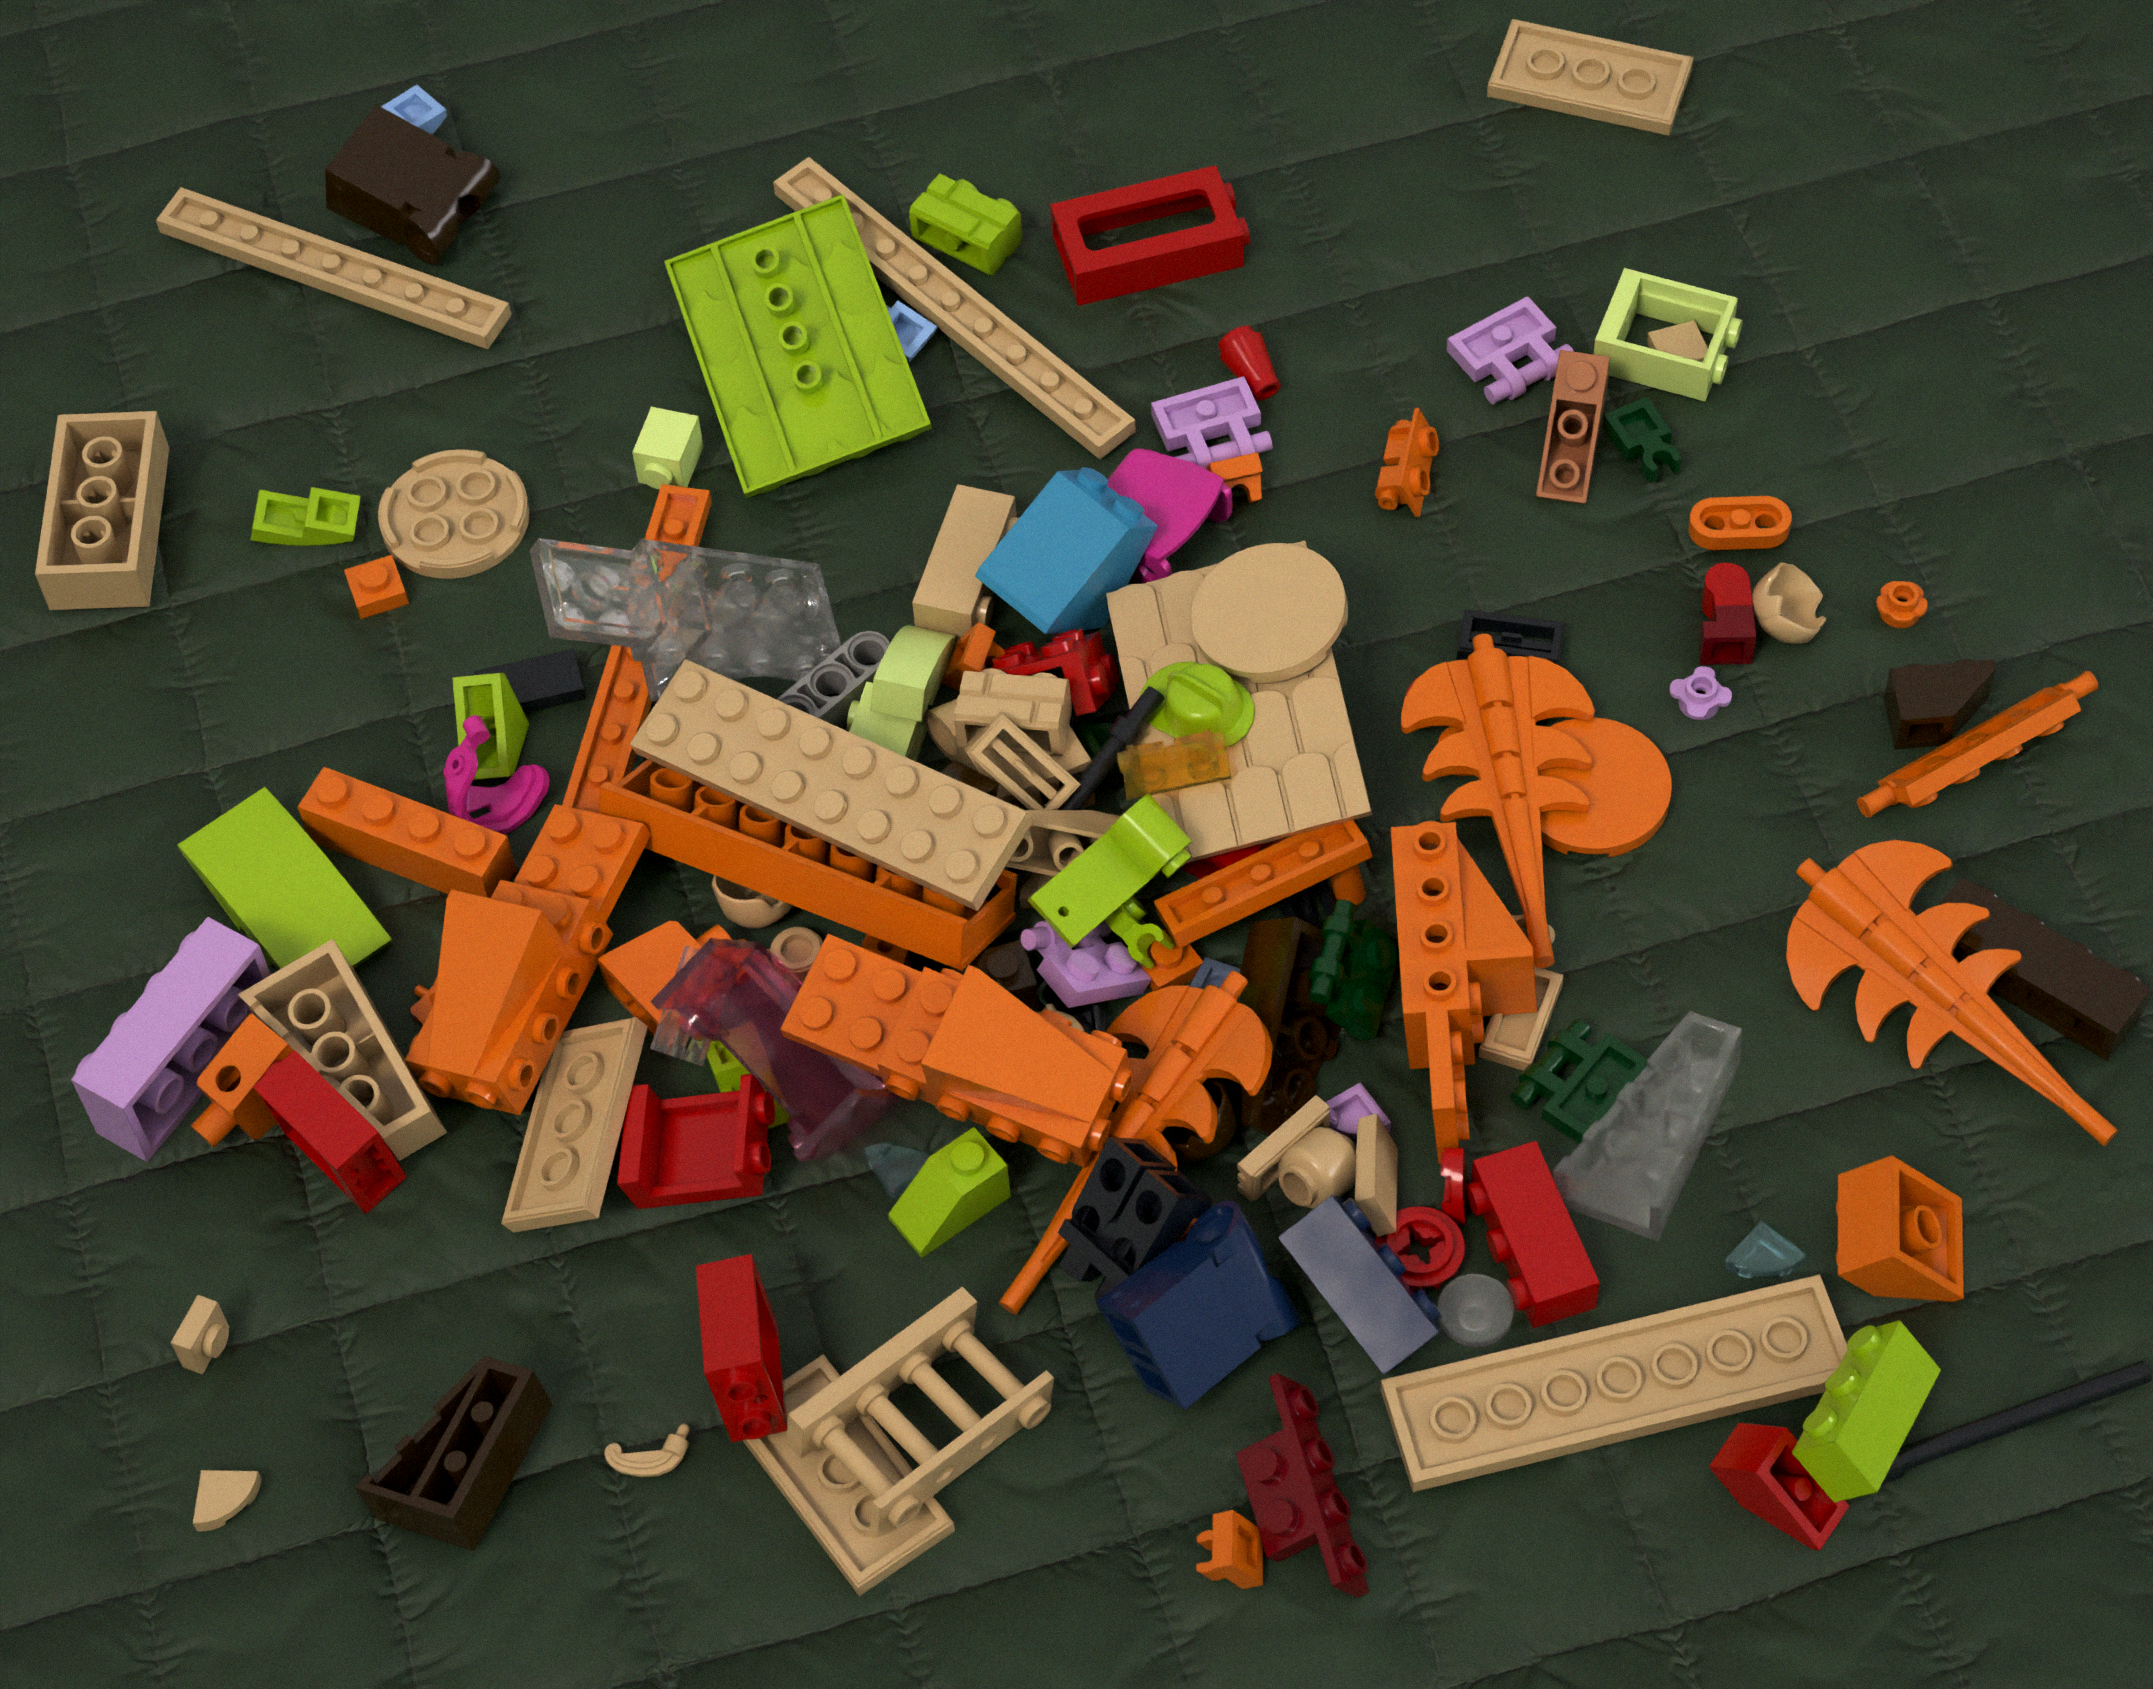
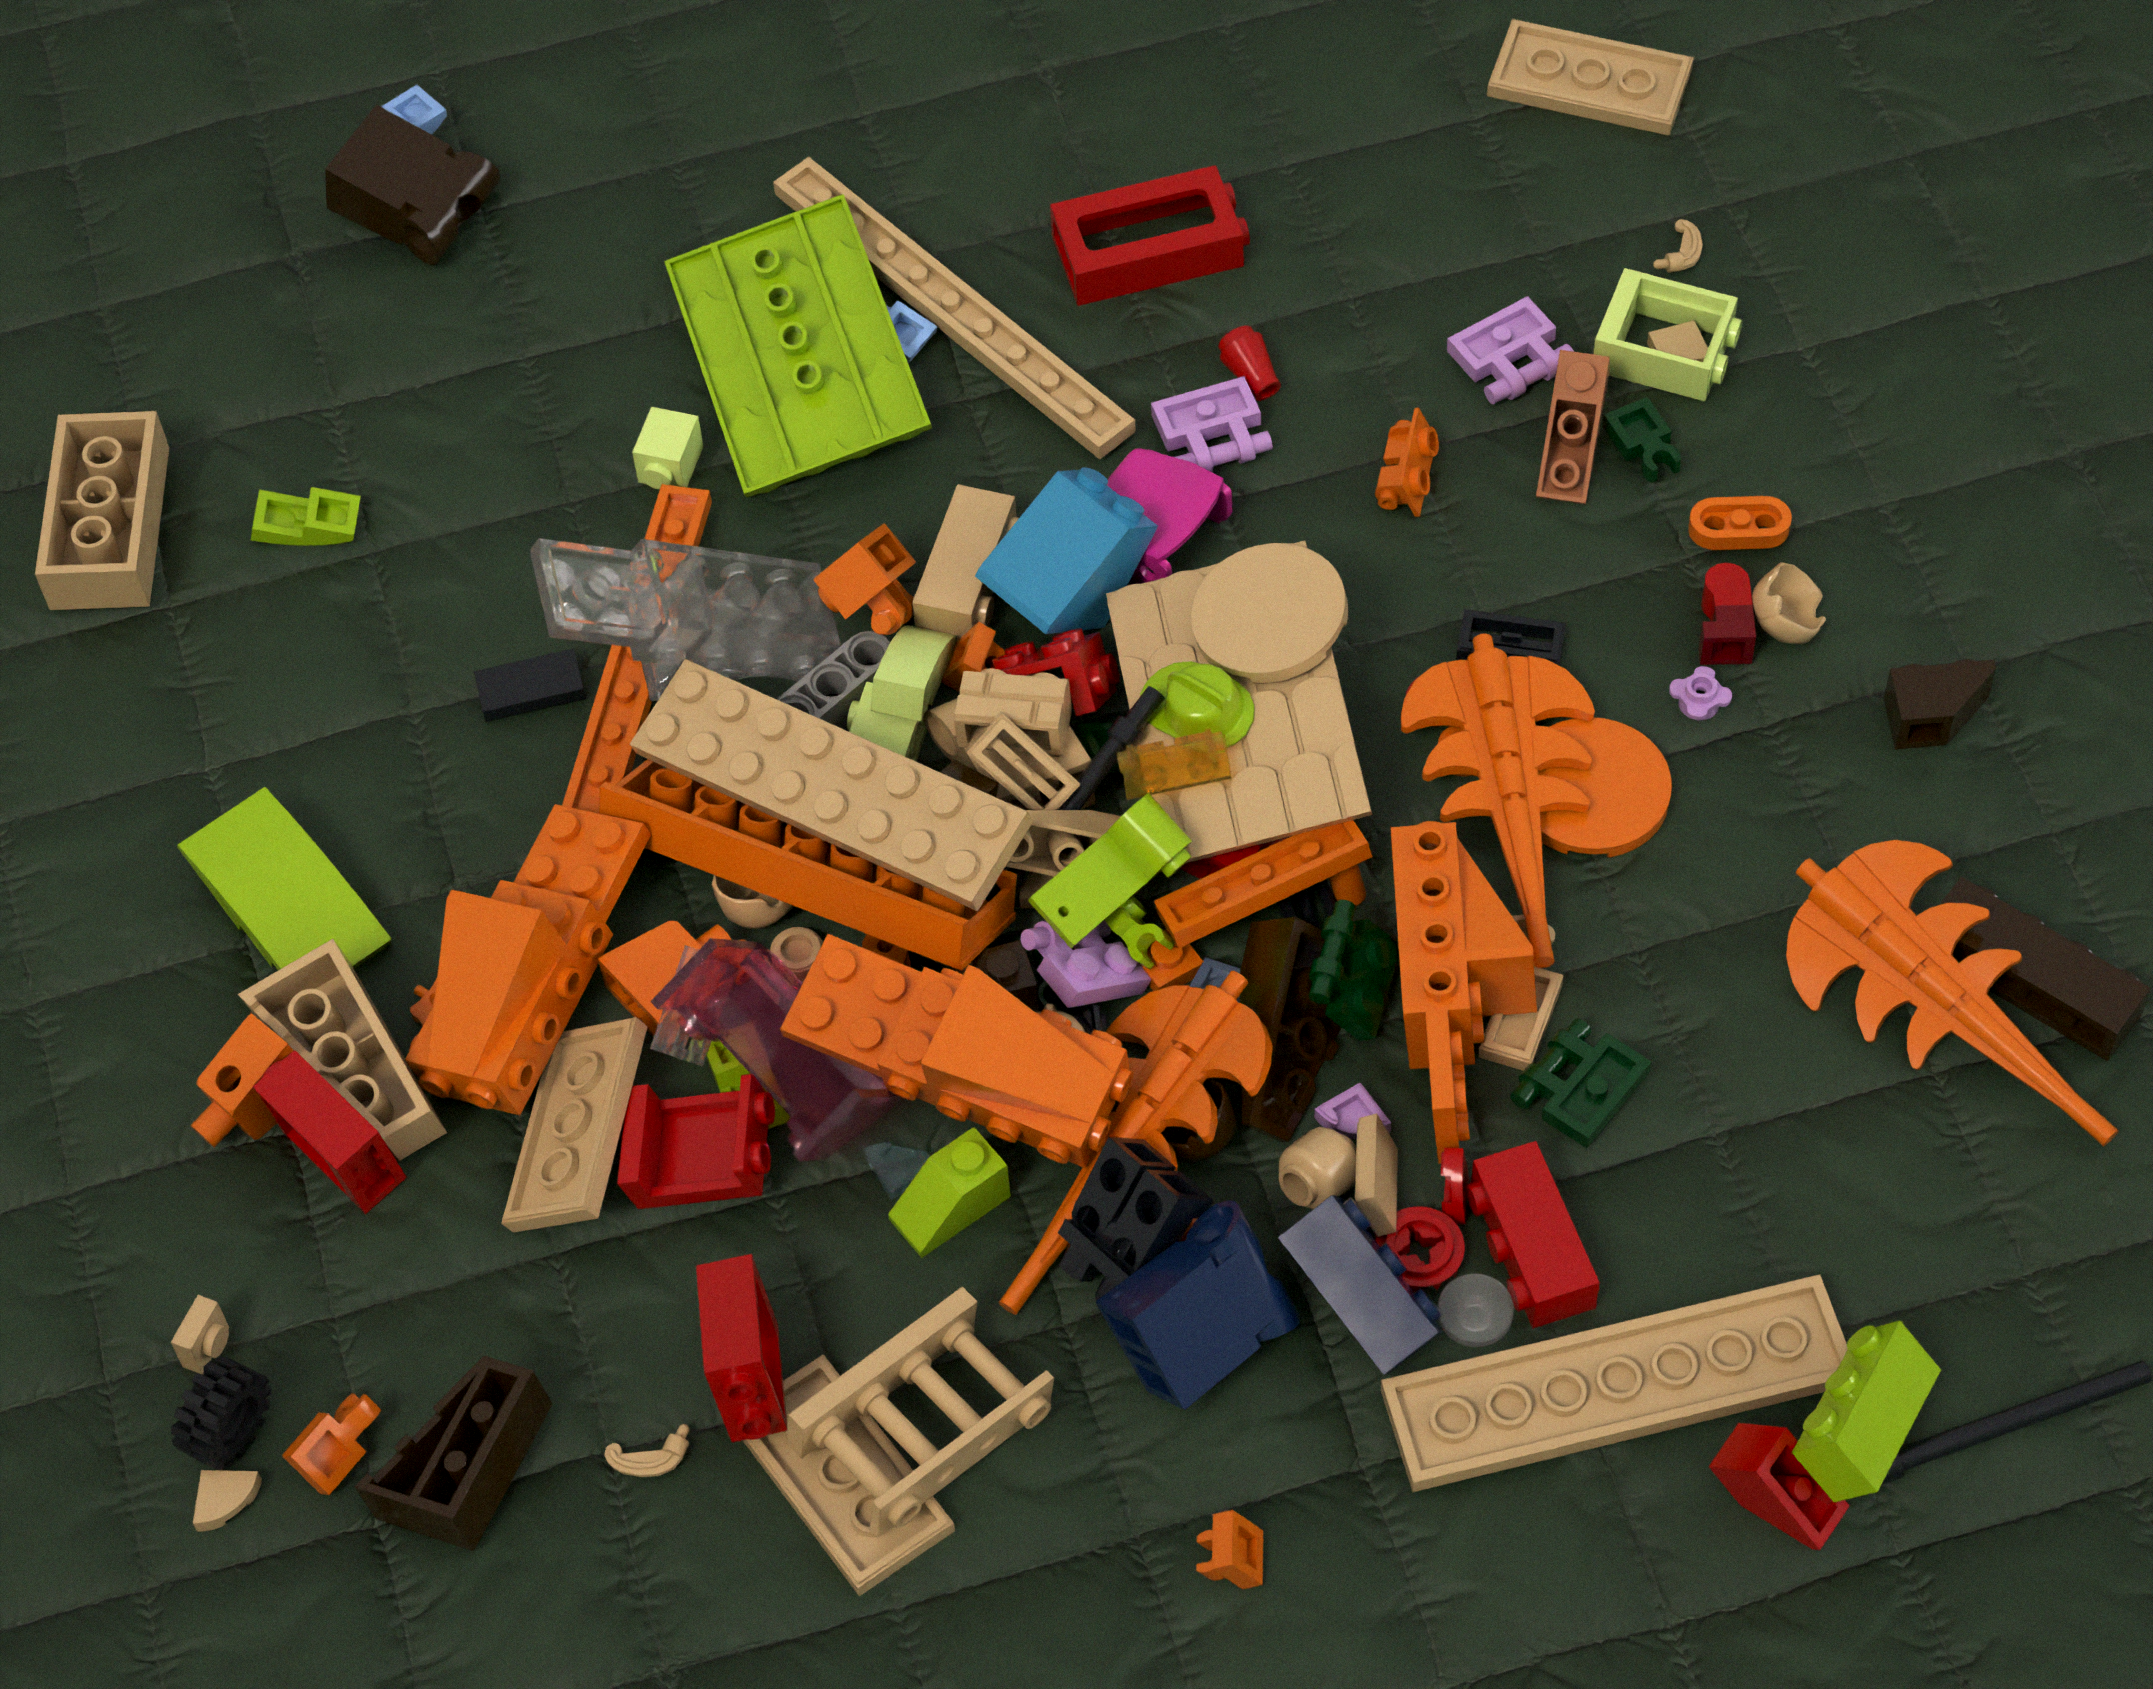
lavender brick [71,917,271,1162] -> none
tan plate [156,187,512,350] -> none
orange brick [297,767,517,898] -> none
orange plate [344,555,409,619] -> none
tan tile [378,449,529,579] -> none
dark pink helmet [443,715,549,835] -> none
lime slope [452,673,529,780] -> none
lime brick [909,173,1022,276] -> none
orange tile [1205,452,1263,506] -> none
dark red bracket [1236,1373,1369,1598] -> none
tan tile [1237,1095,1330,1202] -> none
clear wedge [1553,1011,1742,1241] -> none
clear light blue tile [1724,1221,1806,1278] -> none
orange slope [1836,1155,1964,1302] -> none
orange plate [1857,671,2098,818] -> none
orange plate [1876,581,1928,628] -> none
none -> black tyre [171,1356,272,1470]
none -> orange plate [282,1393,381,1495]
none -> orange brick [813,523,916,635]
none -> tan piece [1653,220,1703,273]

